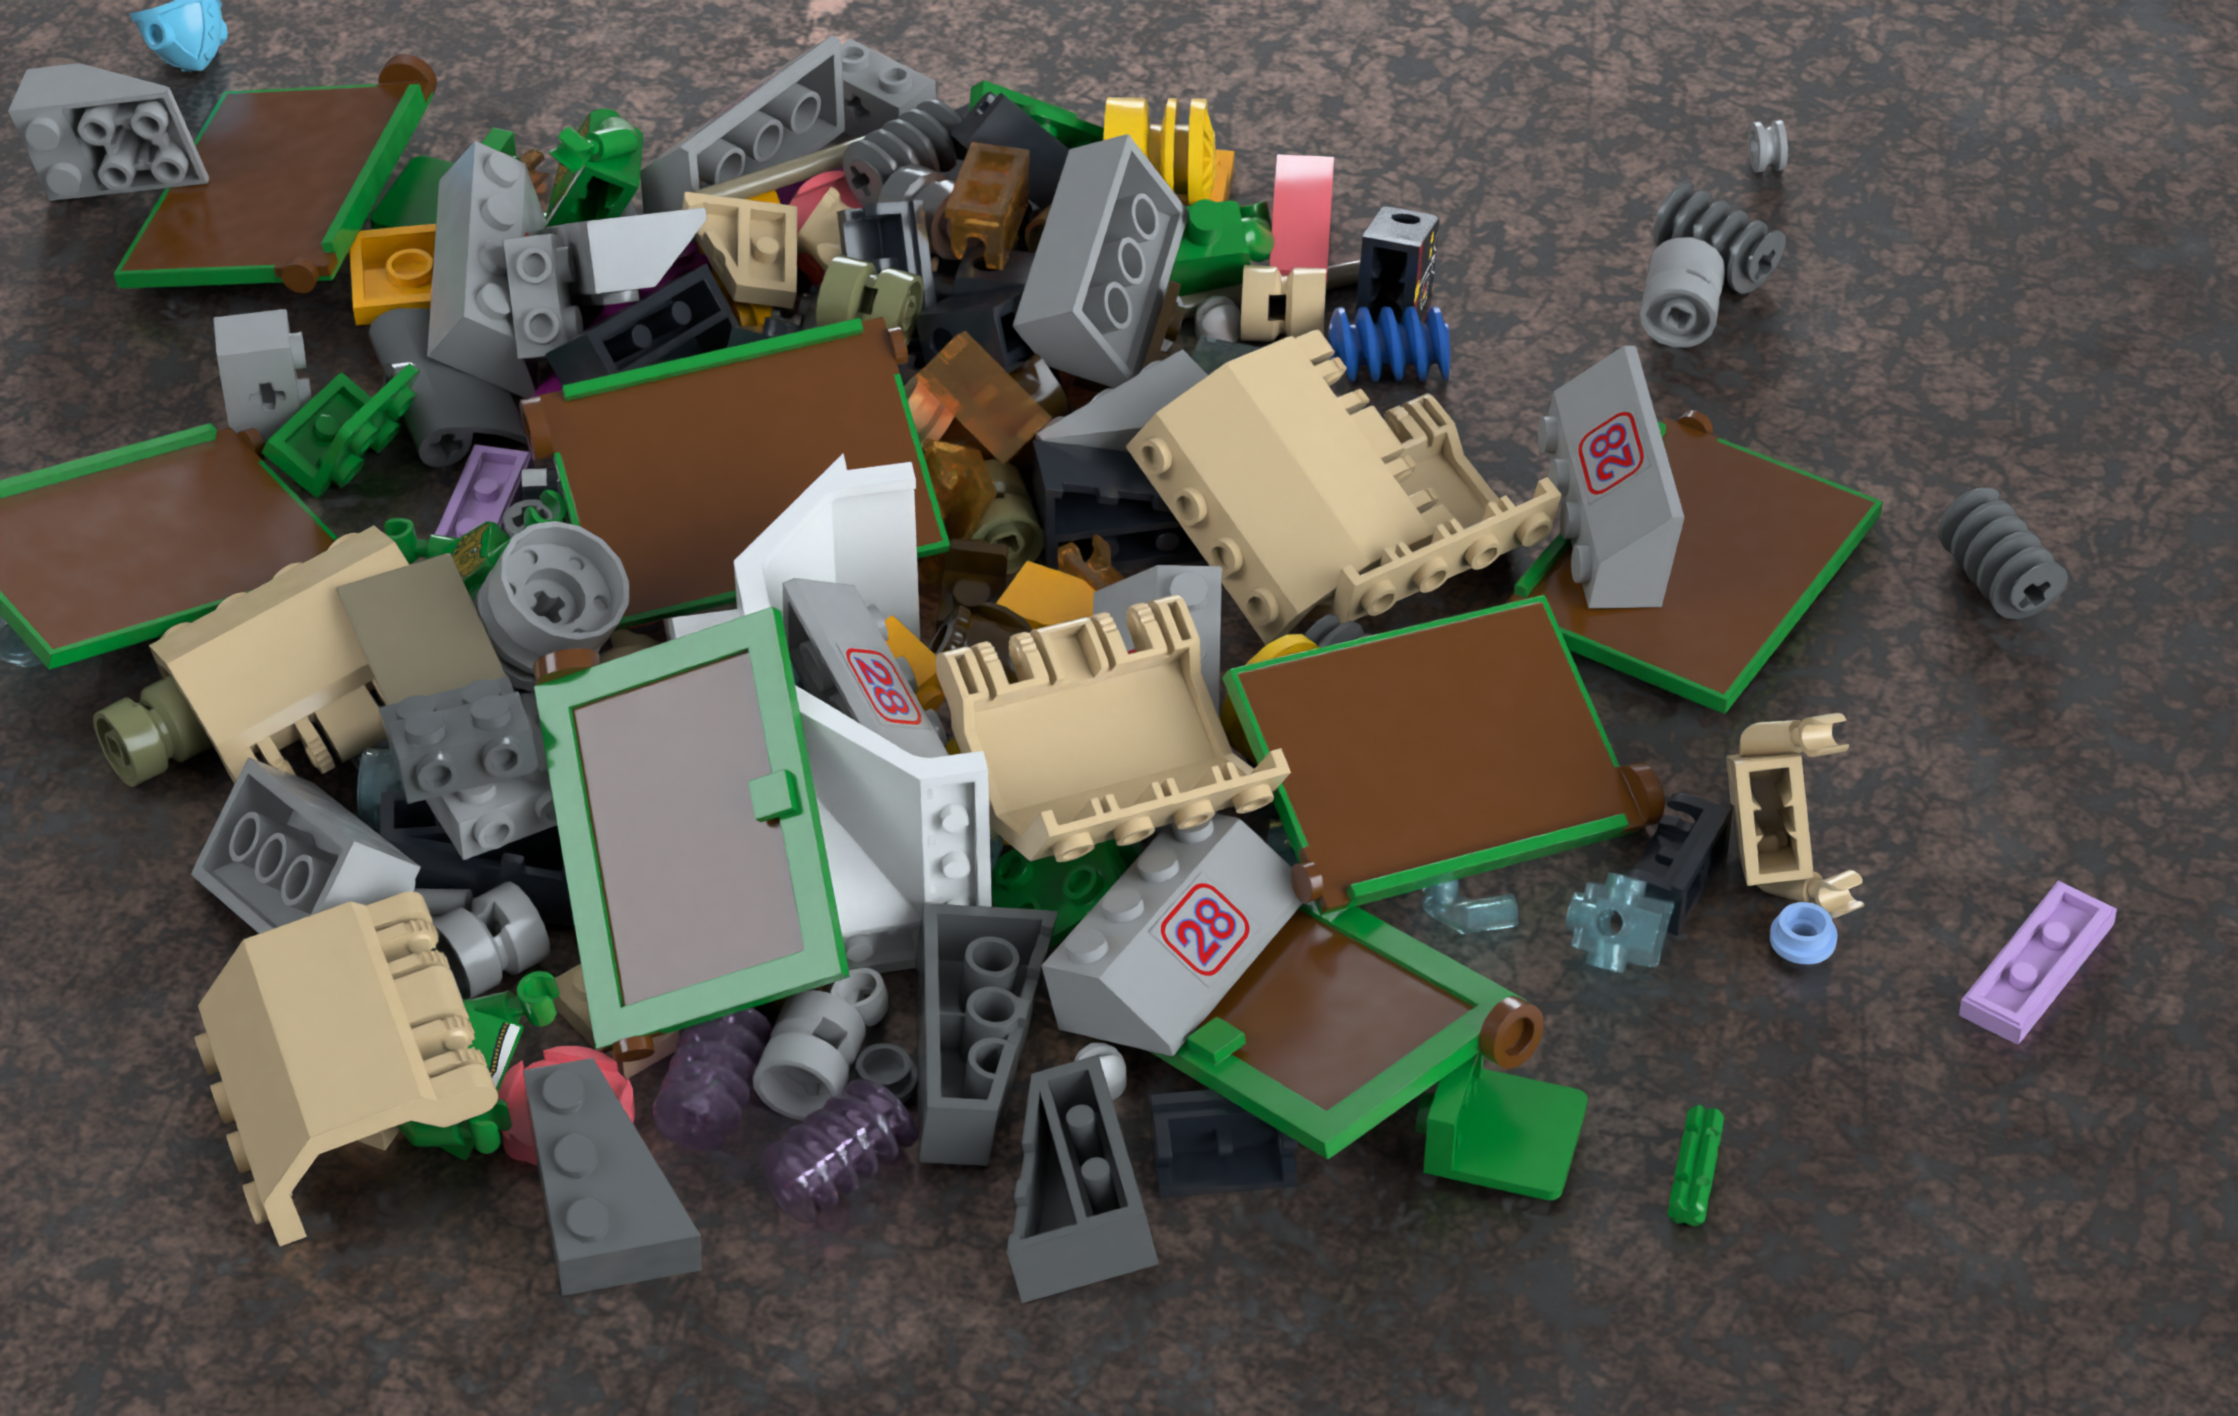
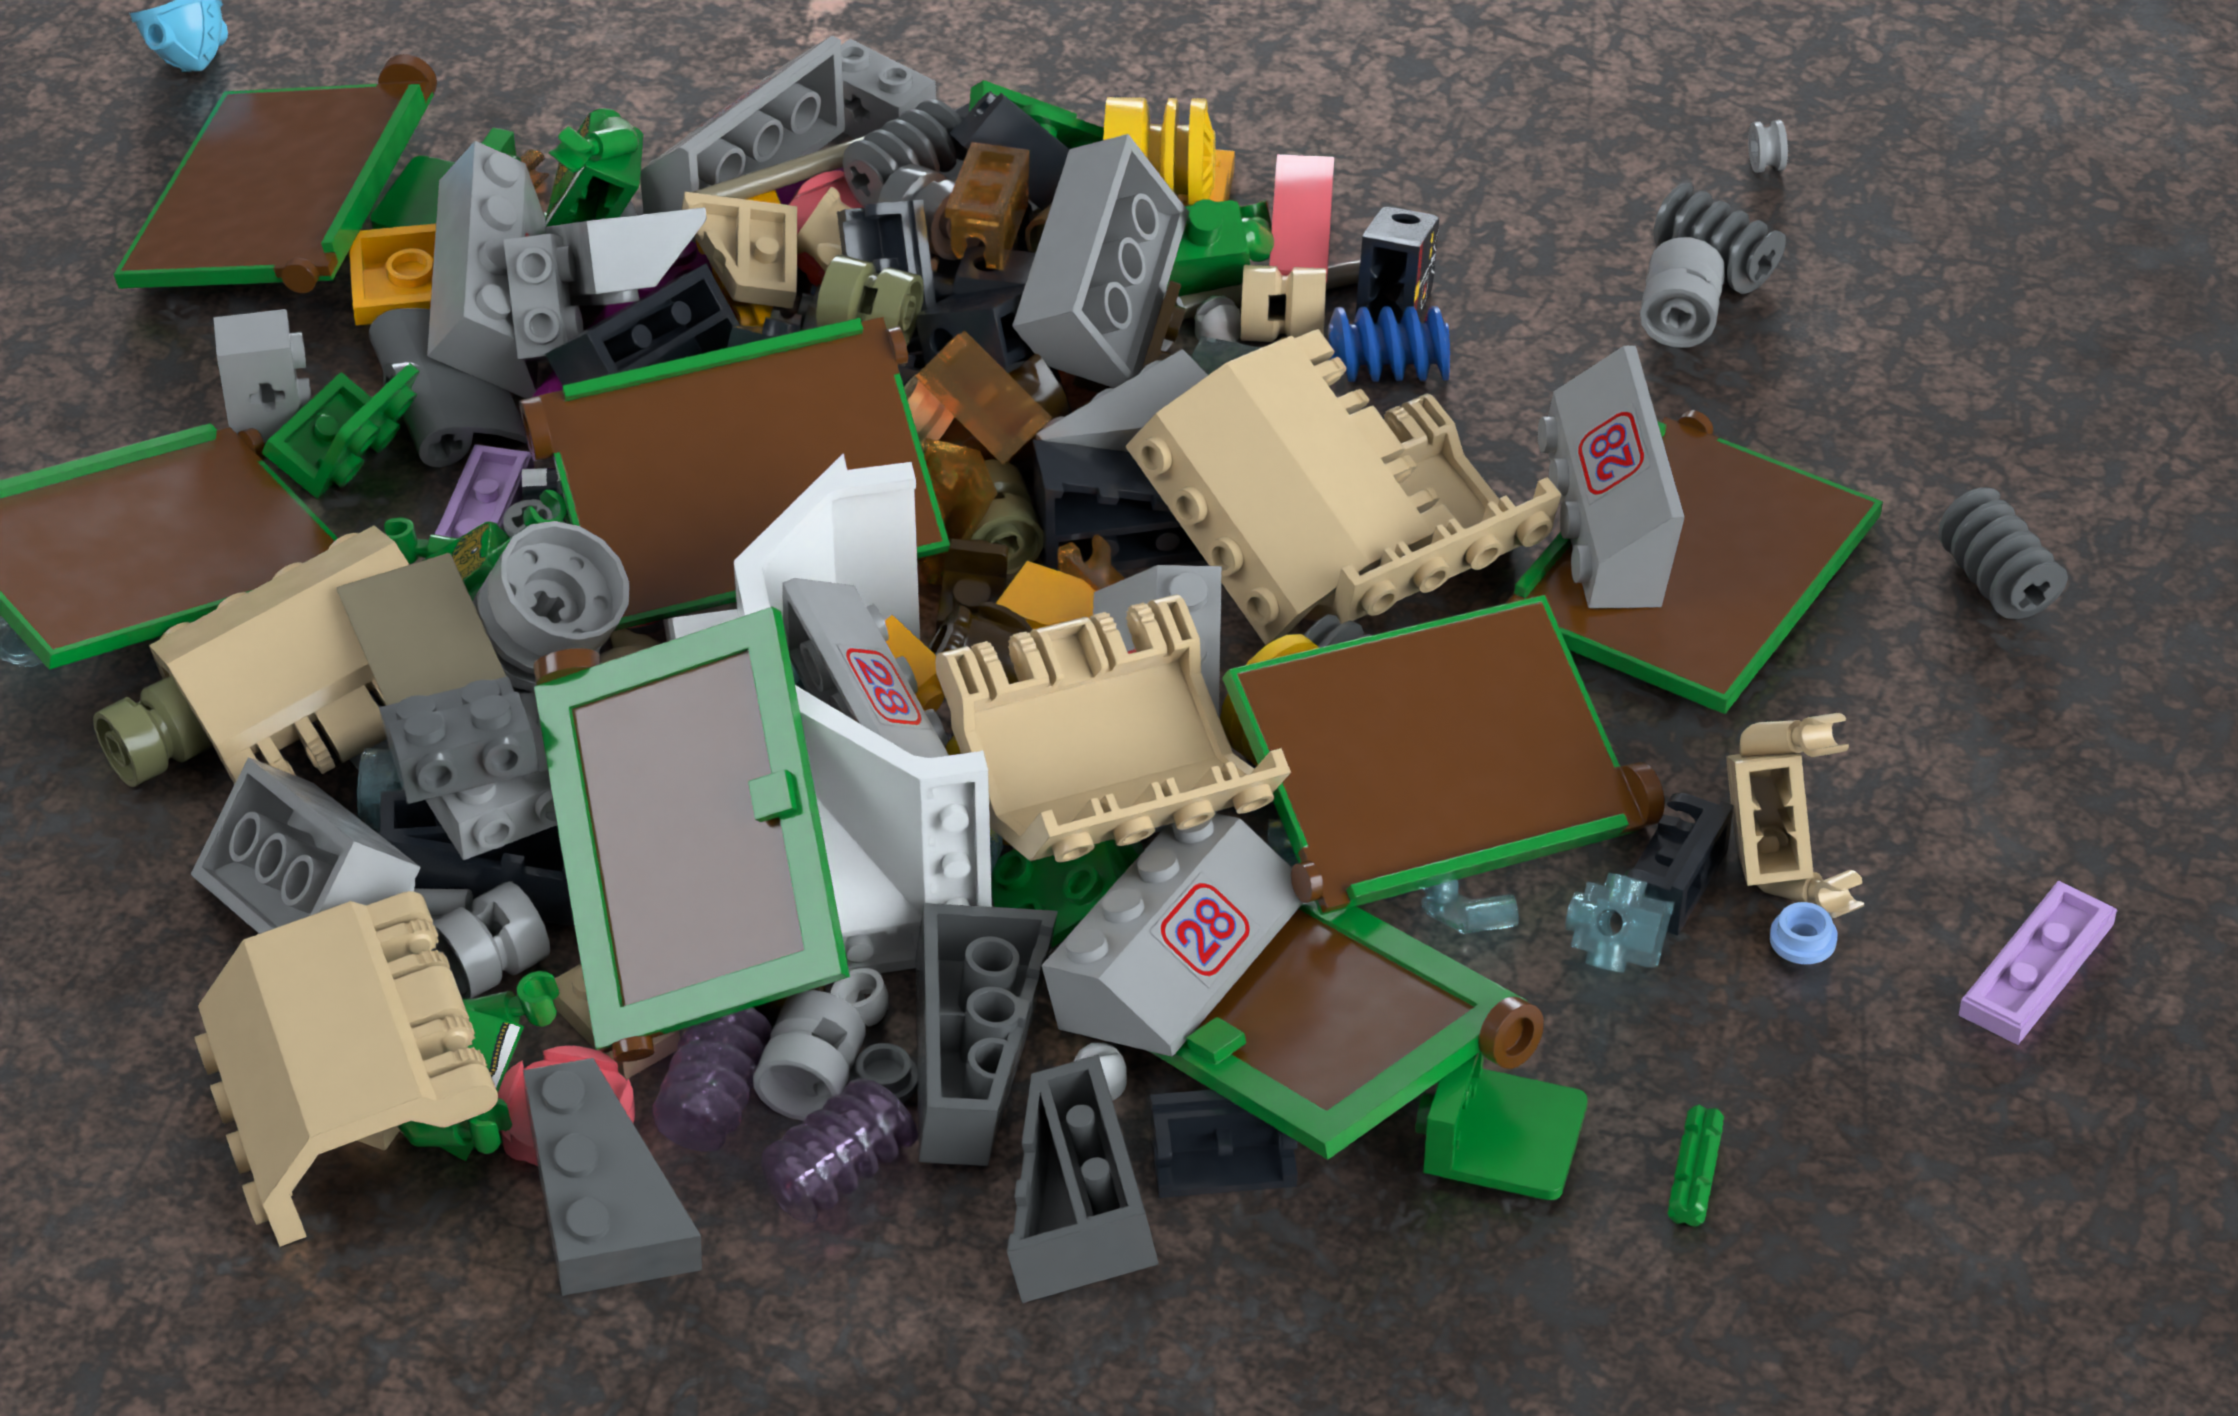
light grey slope [8,63,209,201] -> none

